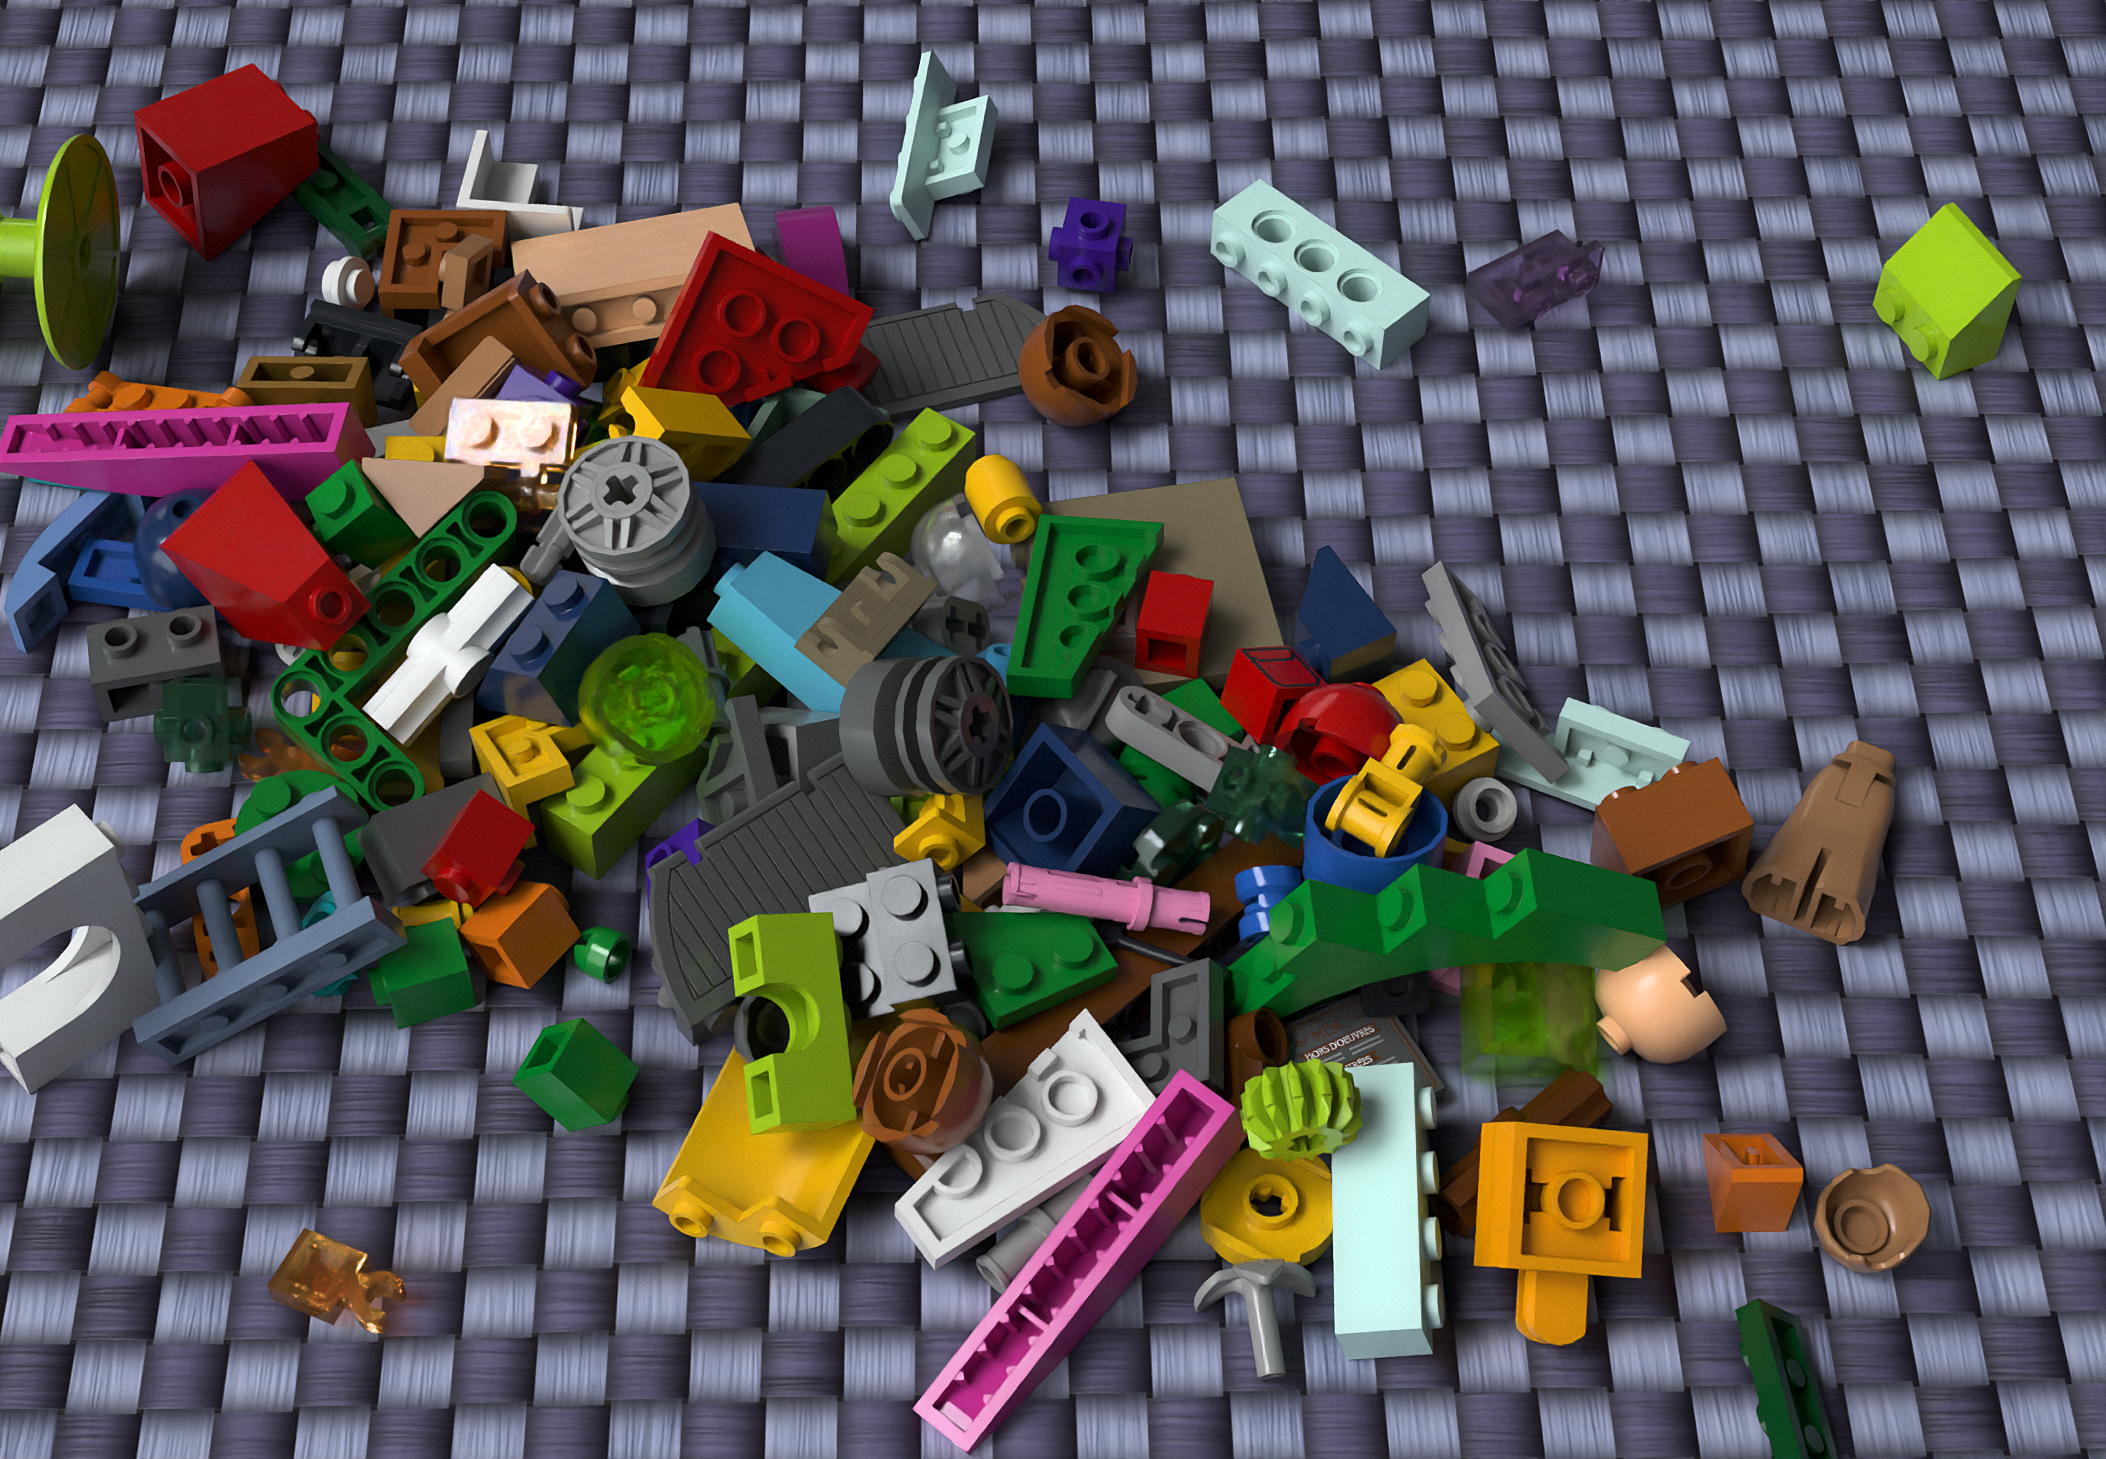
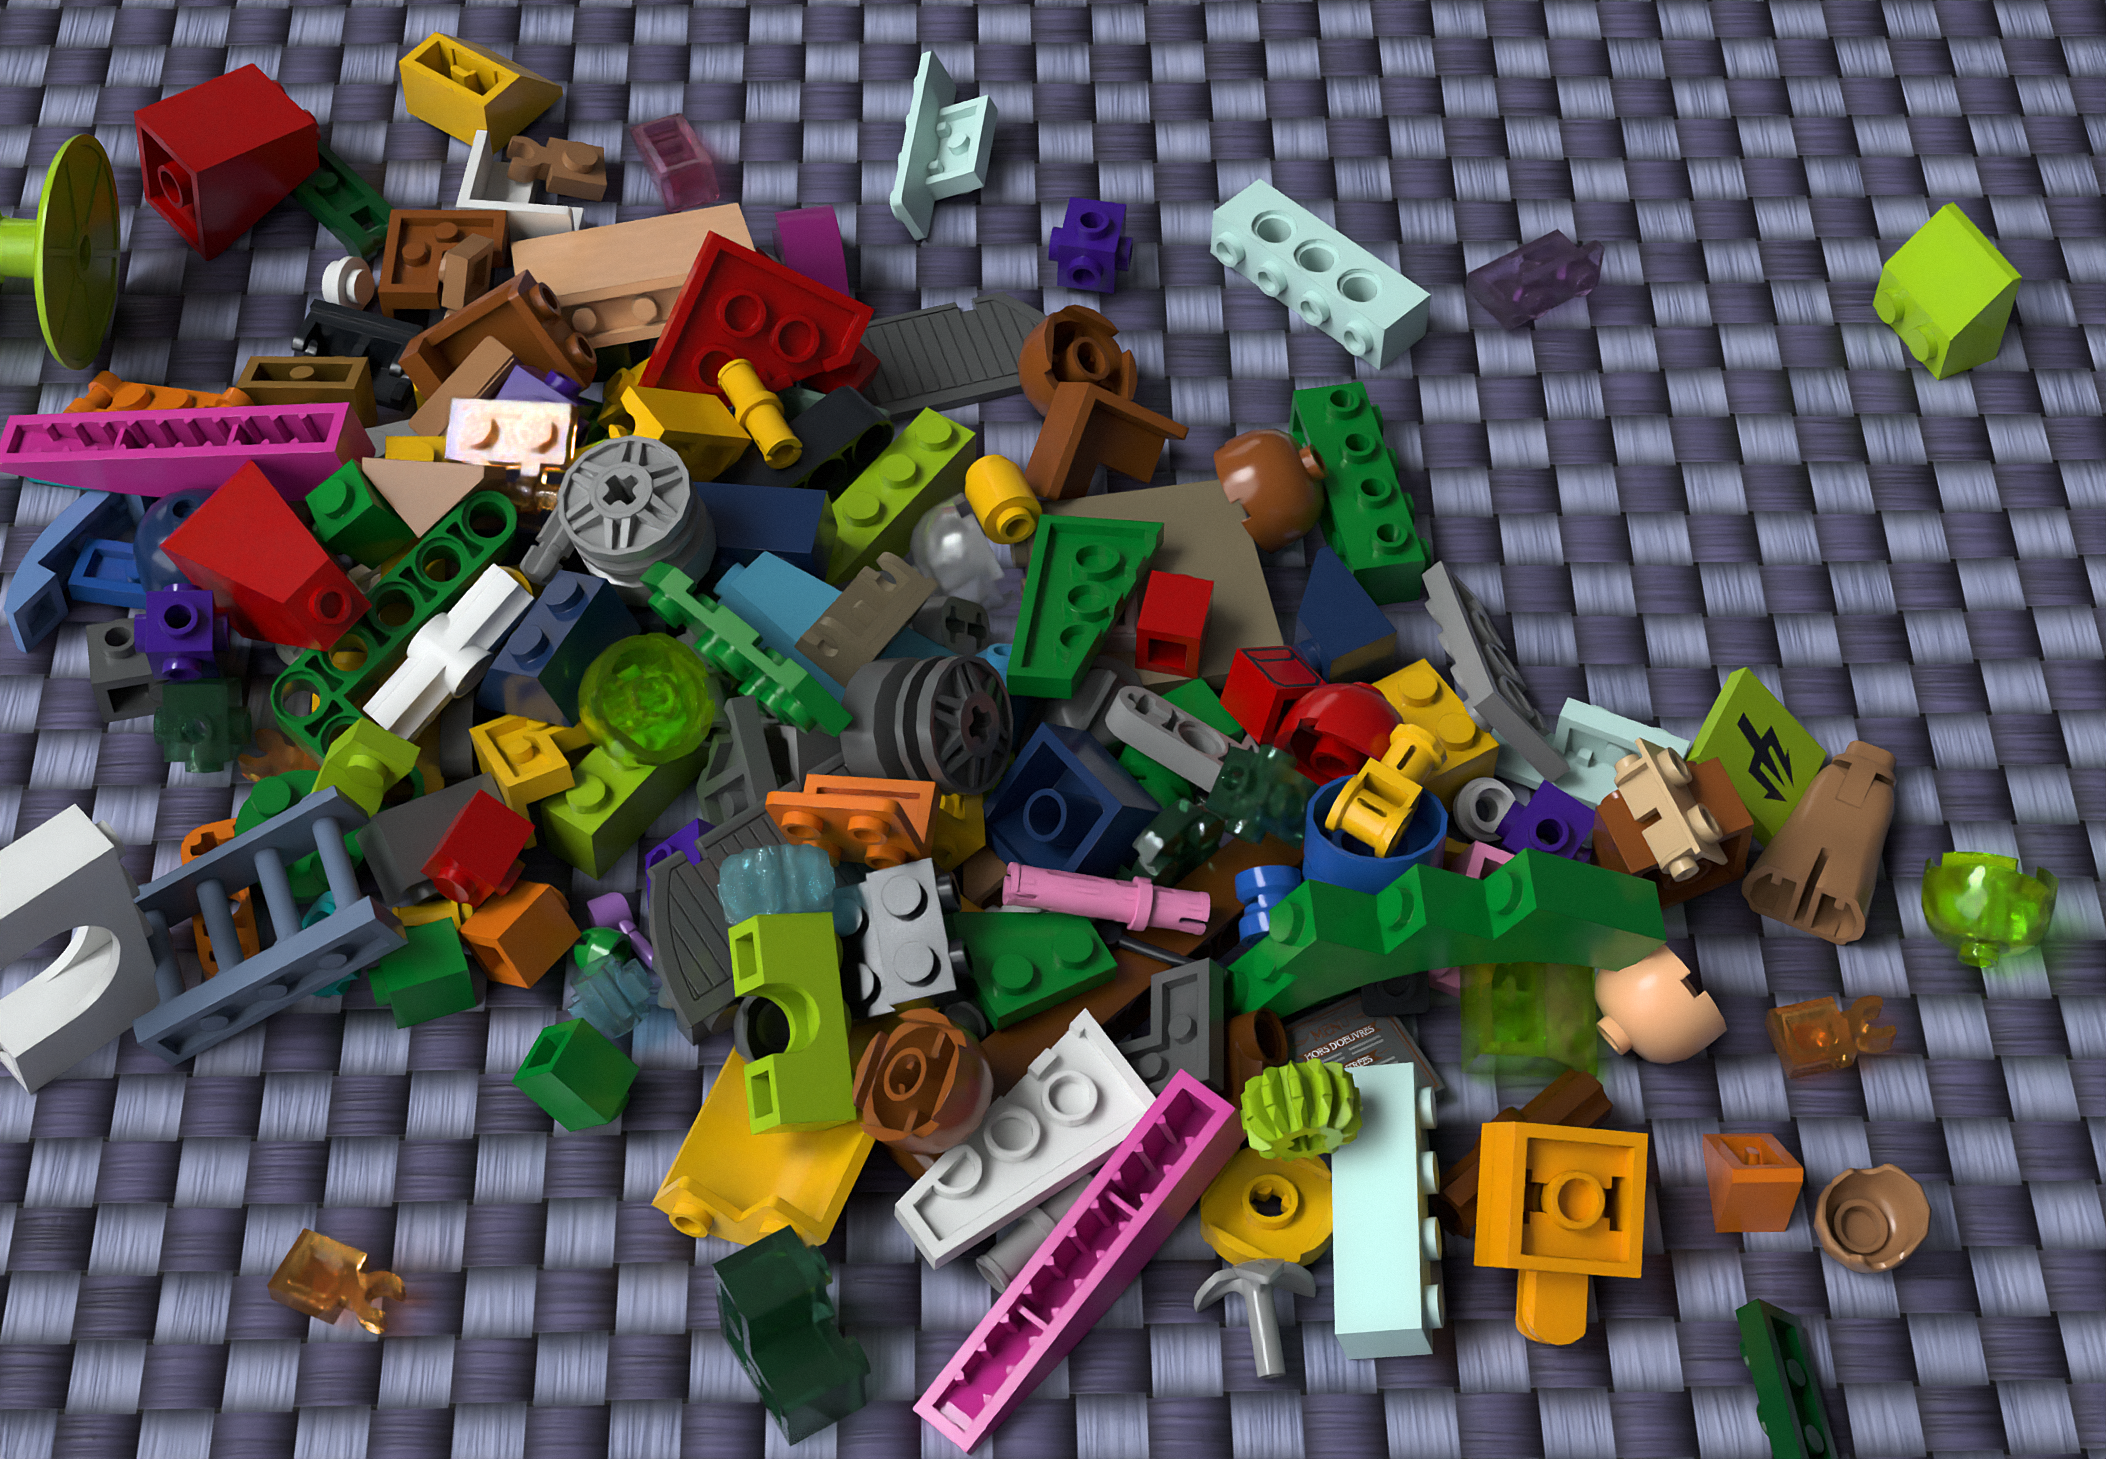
none -> dark purple brick [134,583,231,682]
none -> lime bracket [310,717,421,827]
none -> yellow slope [399,31,563,155]
none -> medium nougat plate [506,136,607,202]
none -> clear light blue gear [567,954,654,1039]
none -> medium lavender hand [587,892,654,971]
none -> clear pink slope [629,113,719,213]
none -> green plate [639,560,854,738]
none -> clear green brick [712,1225,871,1446]
none -> clear light blue gear [717,843,836,926]
none -> yellow pin [718,359,802,469]
none -> orange bracket [765,774,942,870]
none -> dark orange panel [1024,382,1189,503]
none -> dark orange cylinder [1213,429,1329,554]
none -> green brick [1288,382,1431,606]
none -> dark purple brick [1494,779,1595,863]
none -> tan hinge [1614,737,1728,882]
none -> lime tile [1684,667,1827,848]
none -> clear orange plate [1764,995,1897,1080]
none -> clear neon green cylinder [1921,851,2059,968]

